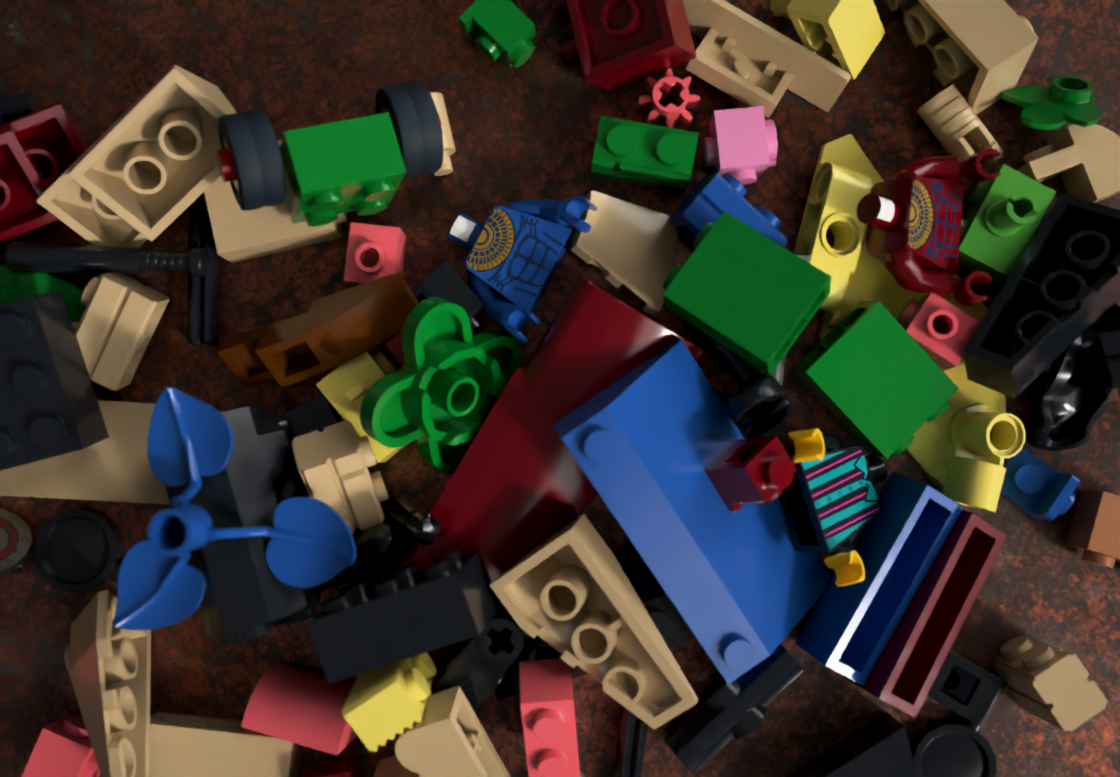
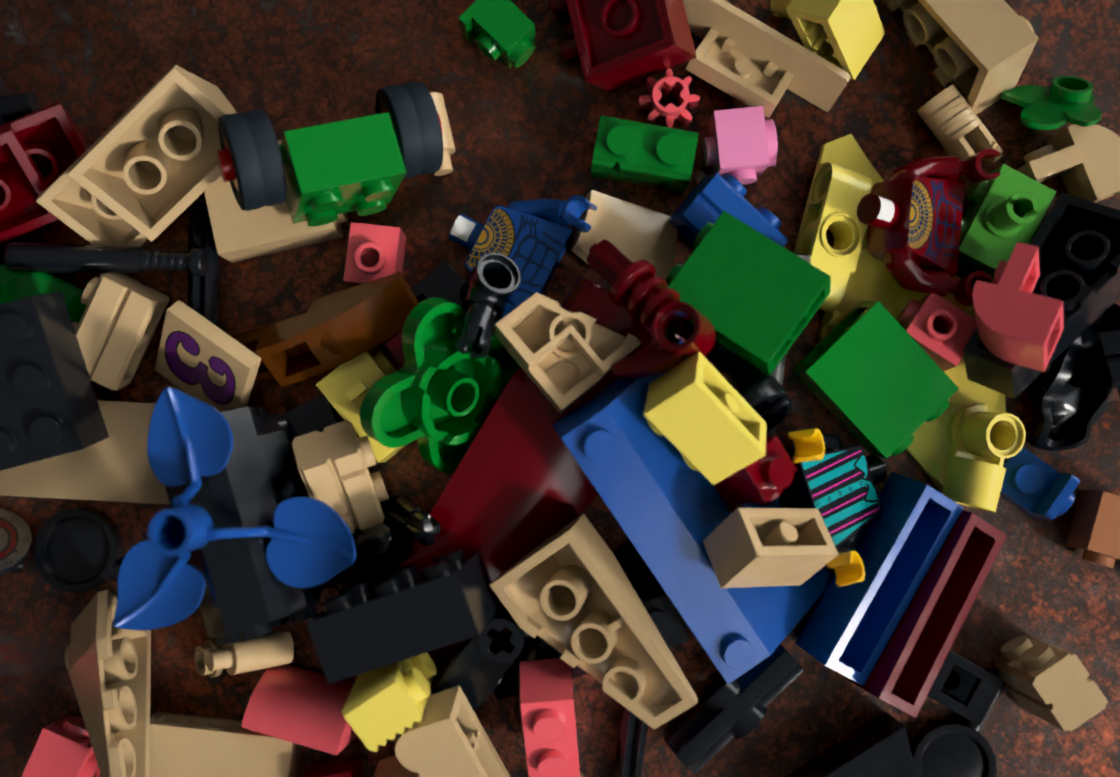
none -> tan tile [155,300,261,412]
none -> tan plant [194,629,294,678]
none -> black pin [455,252,521,358]
none -> tan slope [494,292,641,414]
none -> dark red piece [587,239,716,378]
none -> light yellow brick [643,351,767,485]
none -> tan brick [703,508,839,588]
none -> coral brick [972,242,1064,372]

